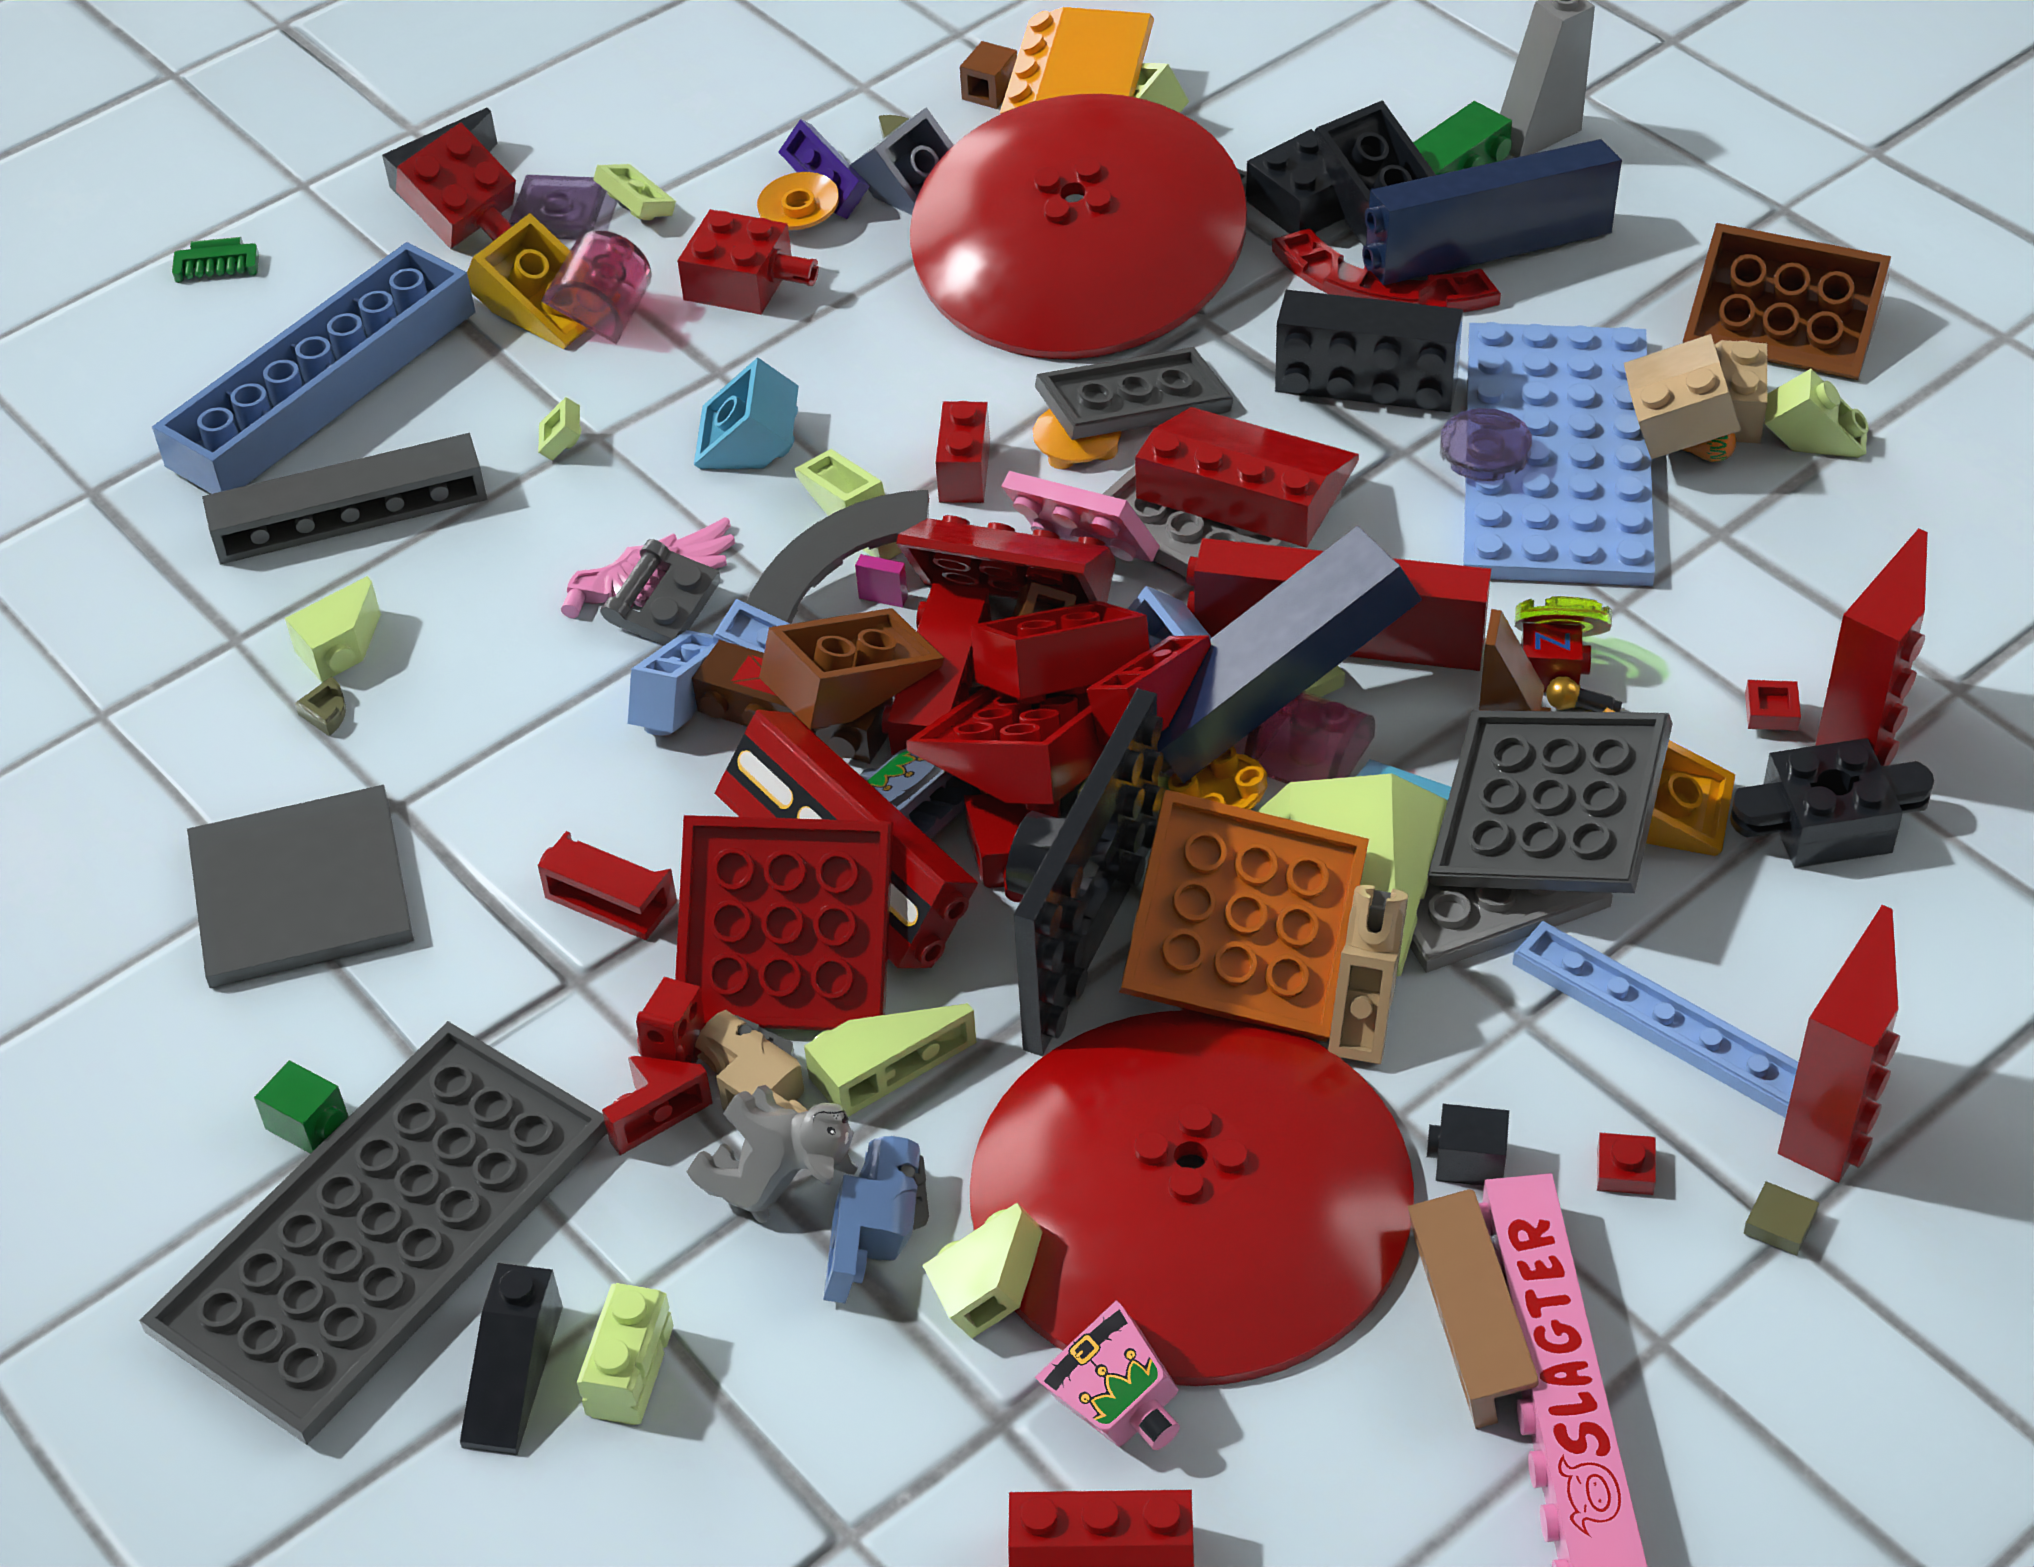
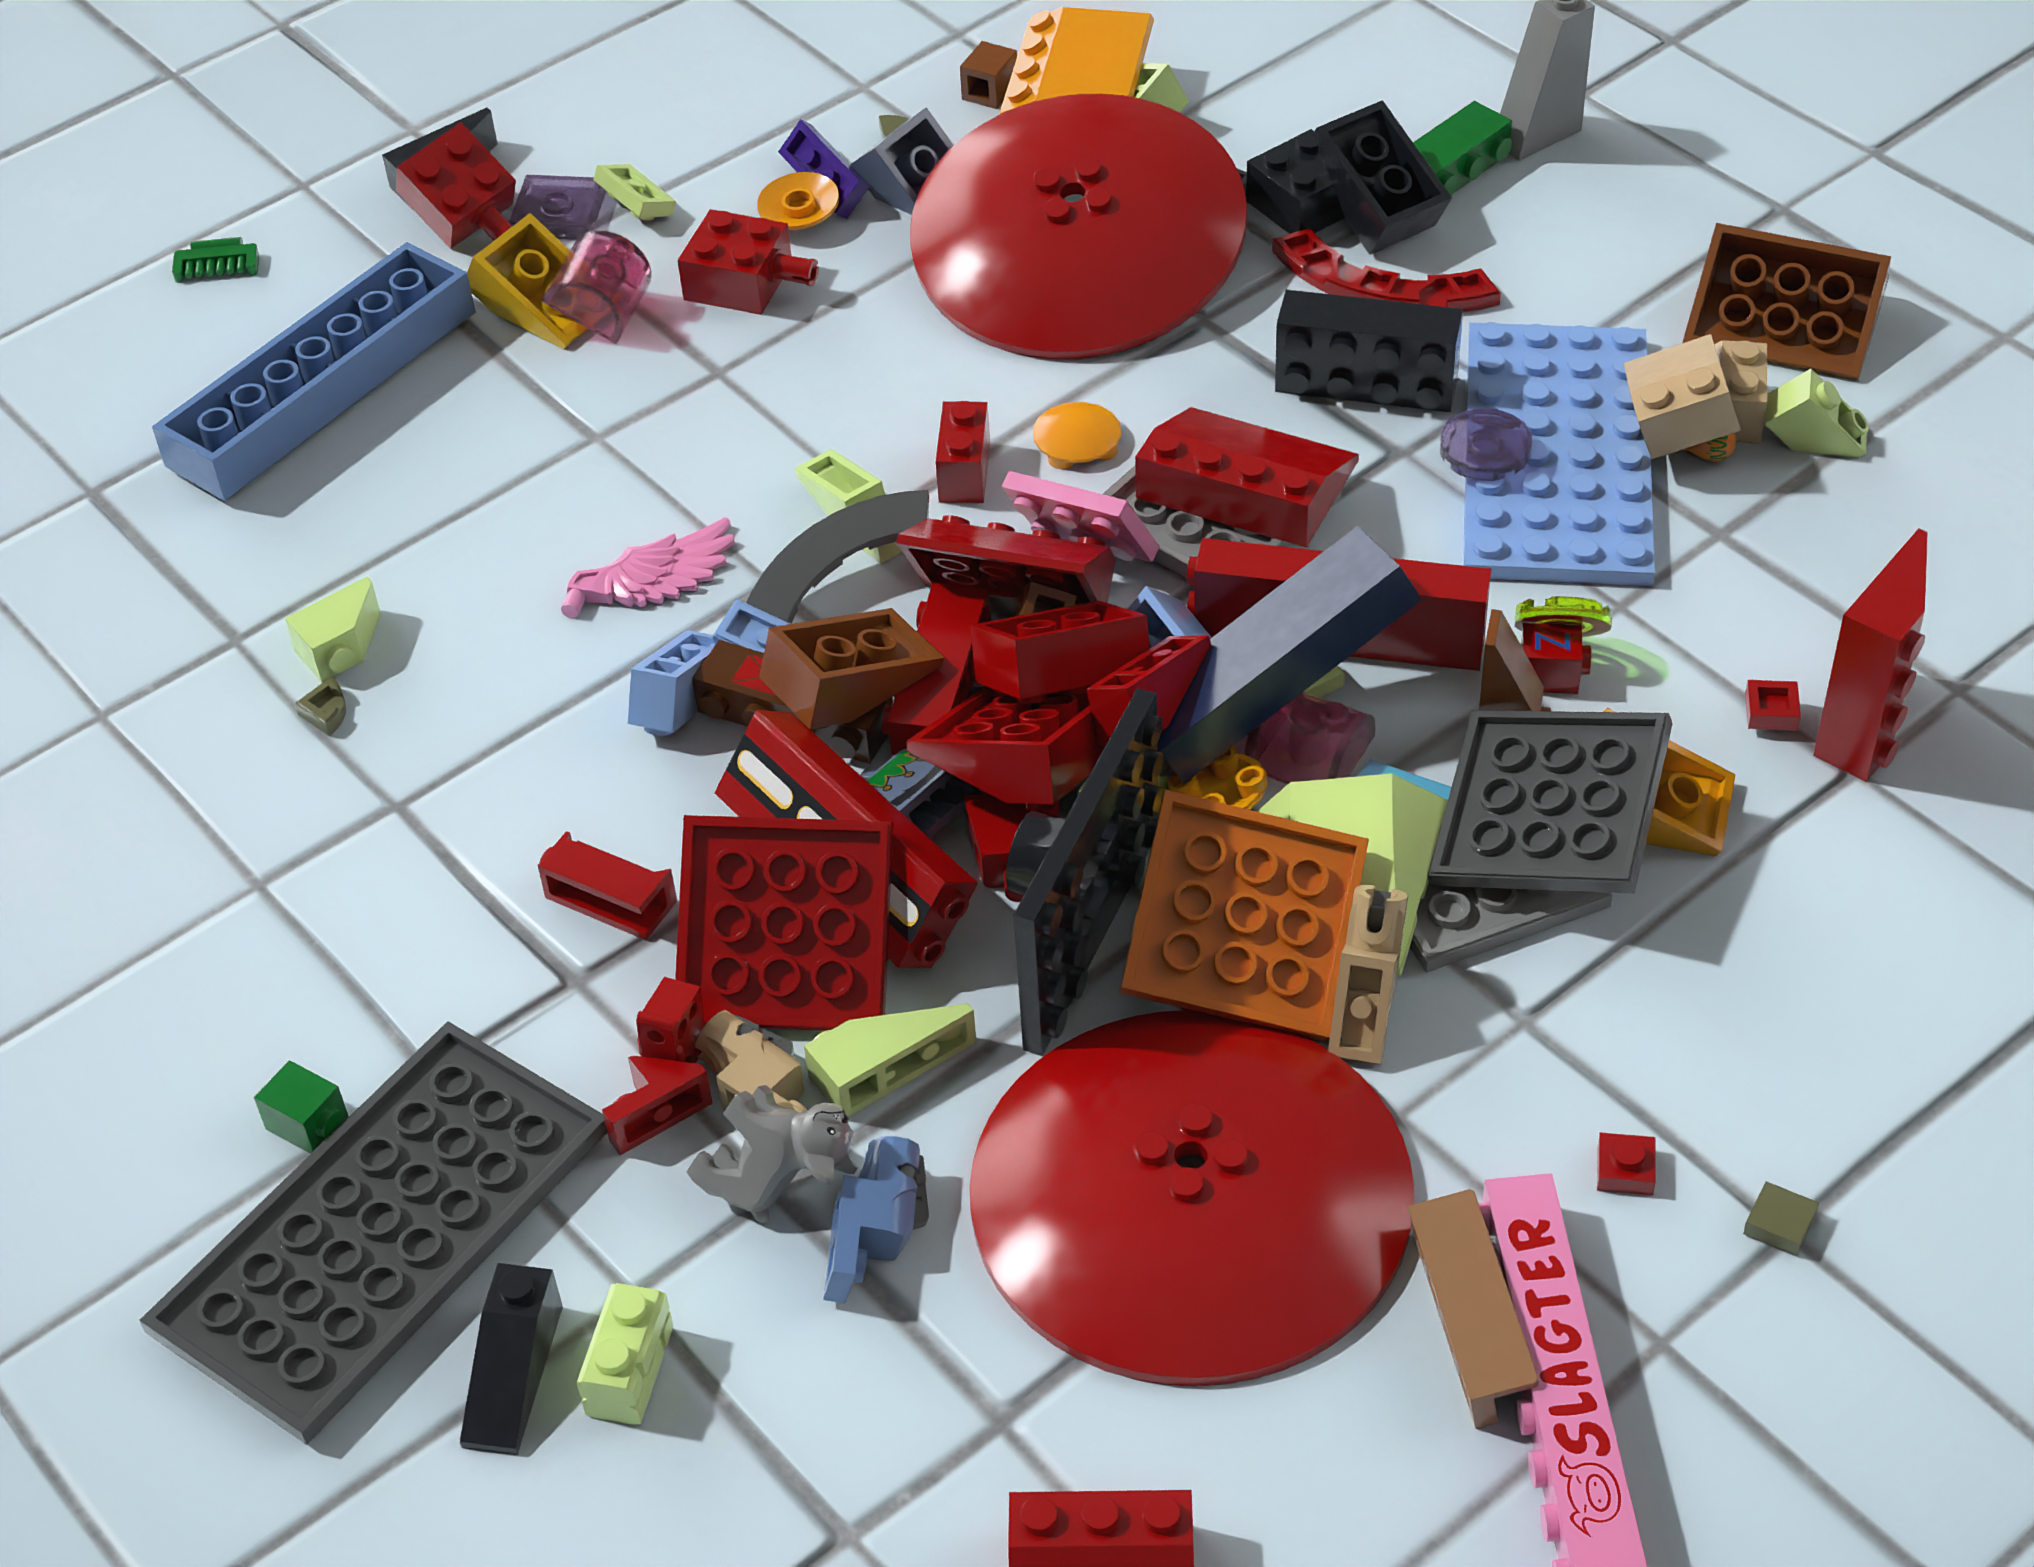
dark grey tile [187,784,414,988] -> none
dark grey brick [202,432,488,565] -> none
yellowish green plate [538,397,582,461] -> none
dark grey plate [600,539,721,645] -> none
medium azure slope [694,357,799,469] -> none
dark pink tile [855,554,908,608] -> none
yellowish green slope [922,1203,1042,1339] -> none
dark grey tile [1035,347,1233,440] -> none
torso [1035,1300,1180,1450] -> none
dark blue brick [1362,139,1622,286] -> none
black brick [1426,1103,1510,1186] -> none
light blue tile [1513,921,1798,1118] -> none
piece [1546,676,1622,712] -> none
black brick [1730,738,1934,868] -> none
red slope [1777,905,1900,1183] -> none

